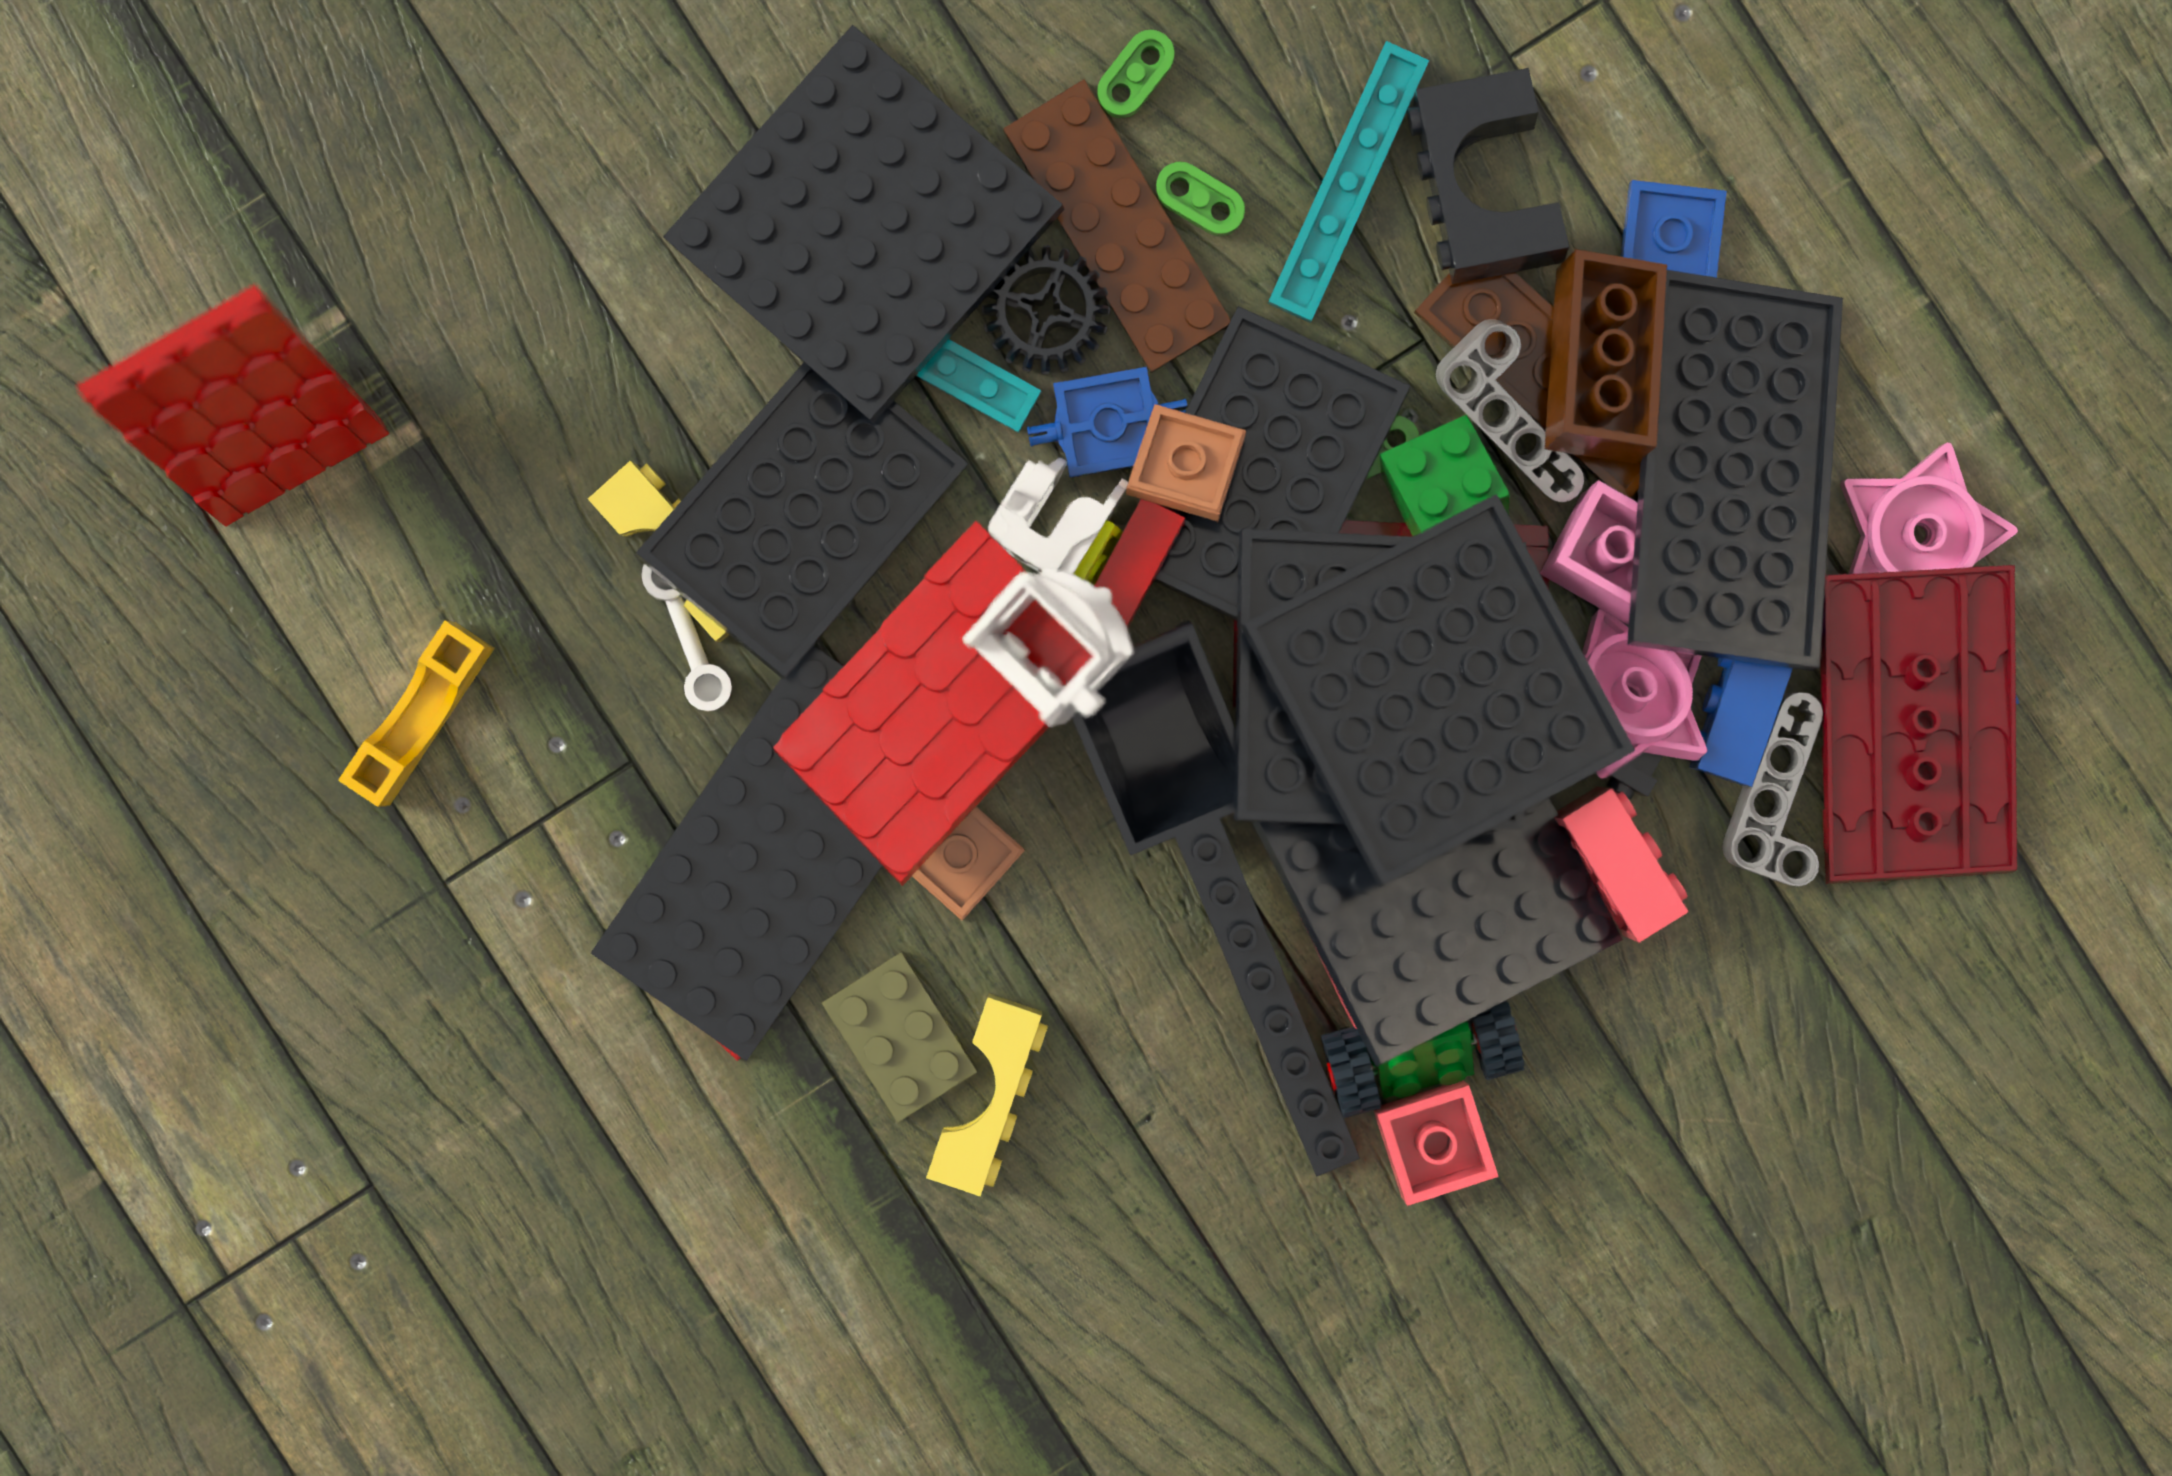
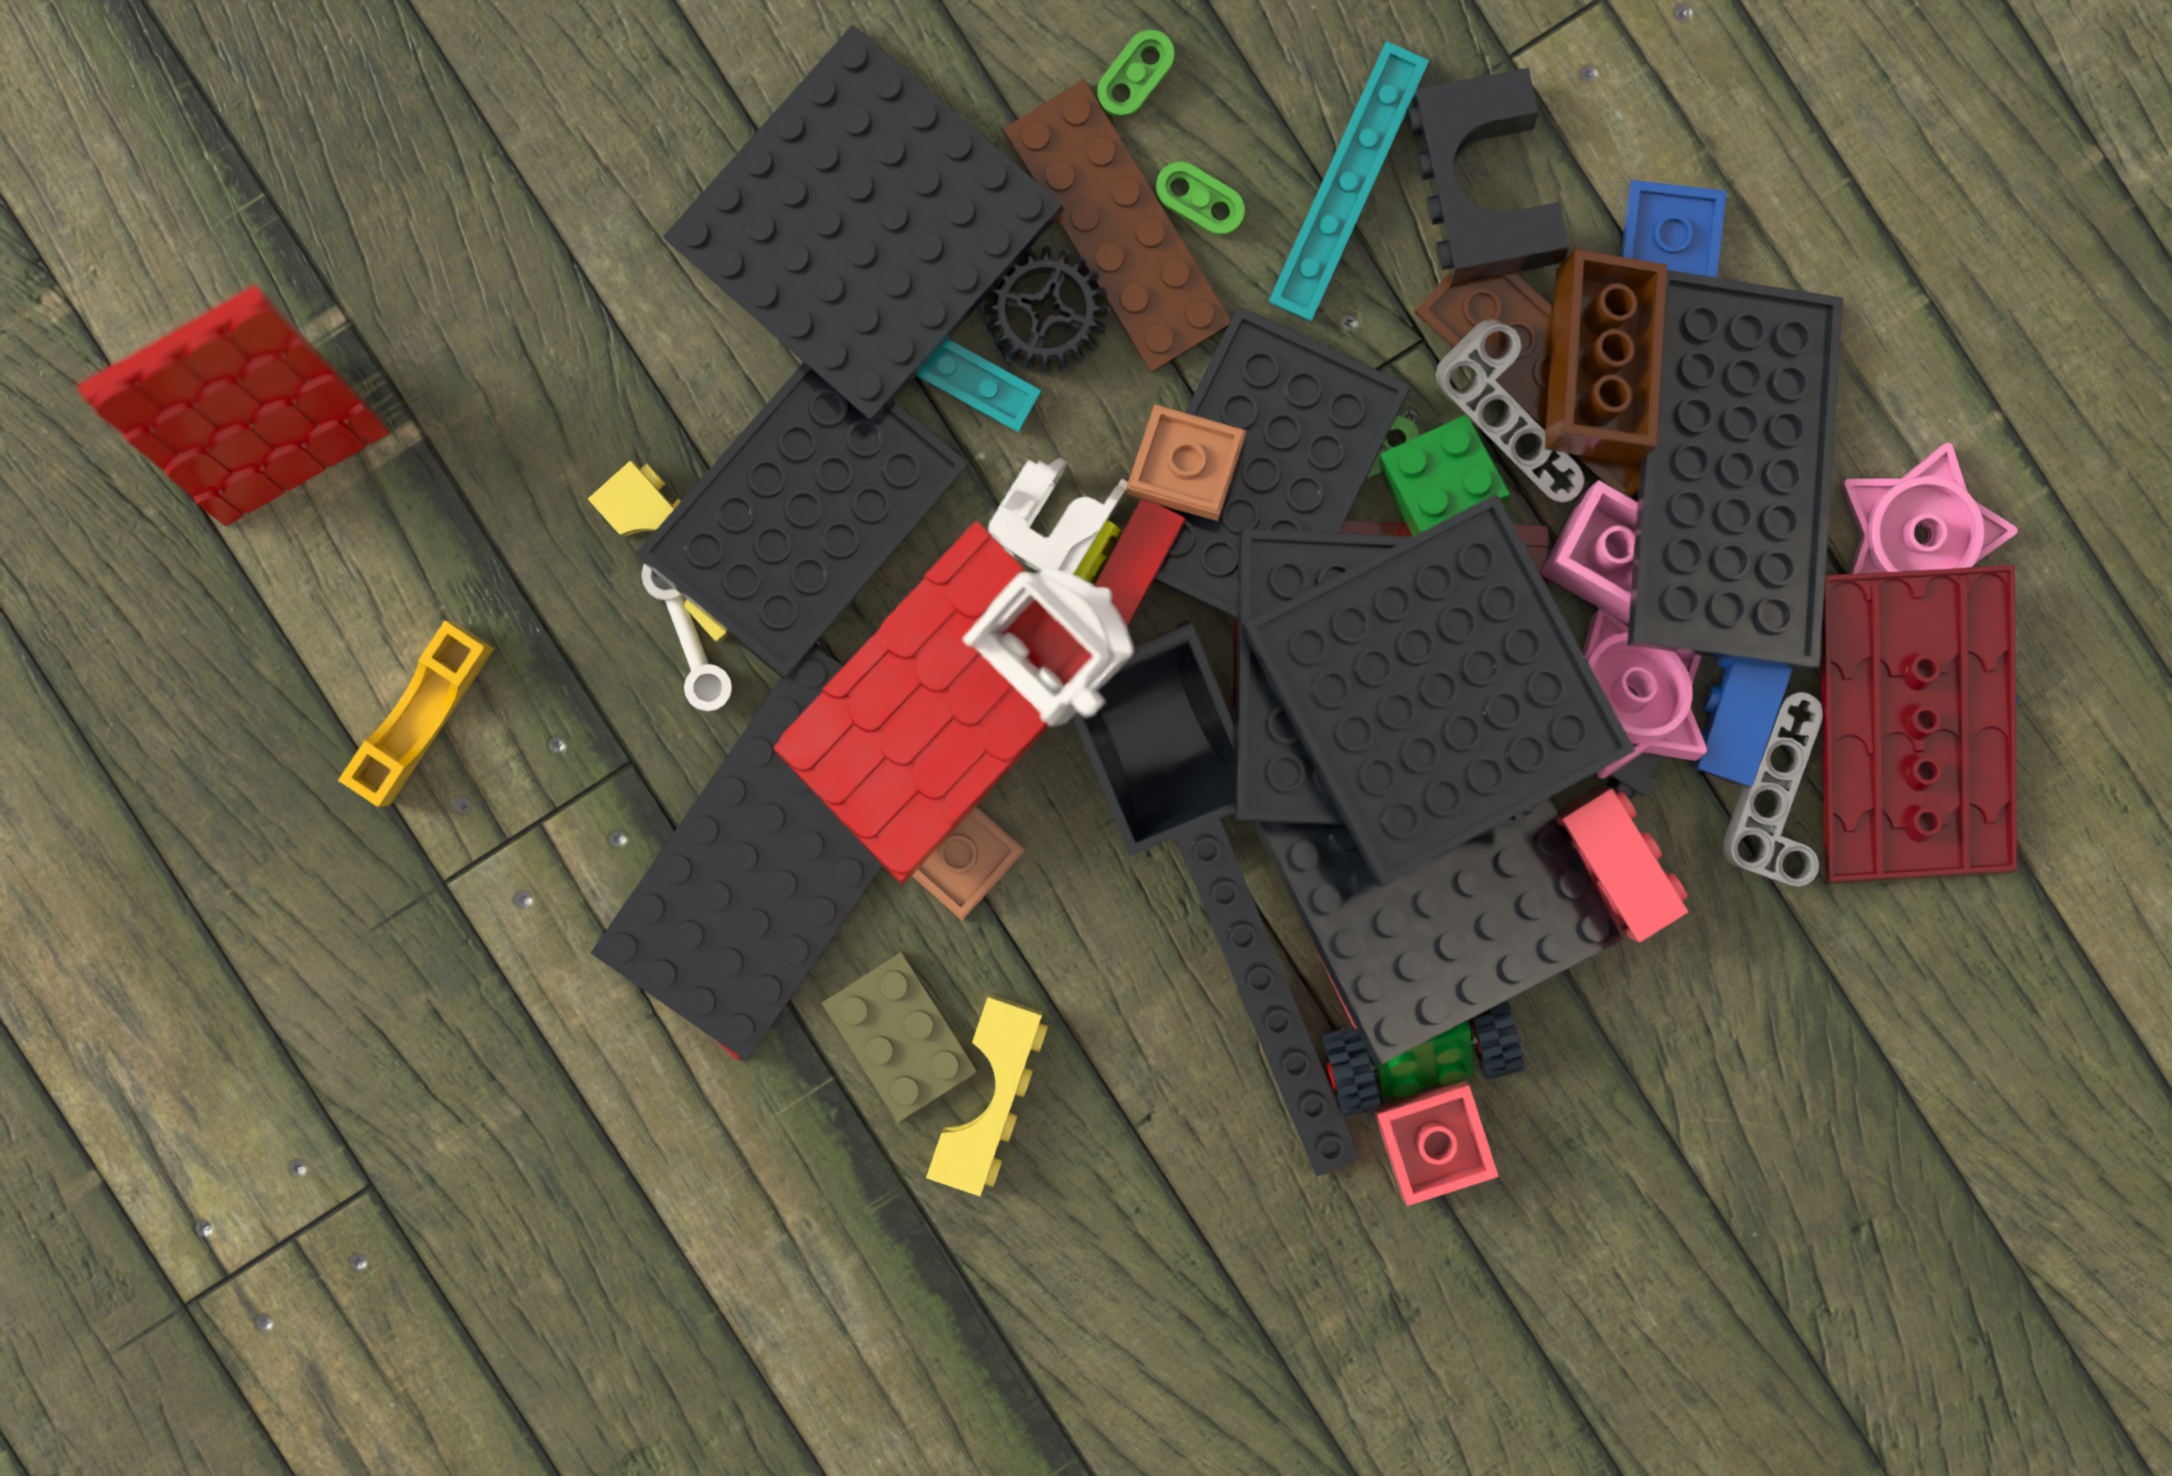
blue plate [1027,367,1188,478] -> none

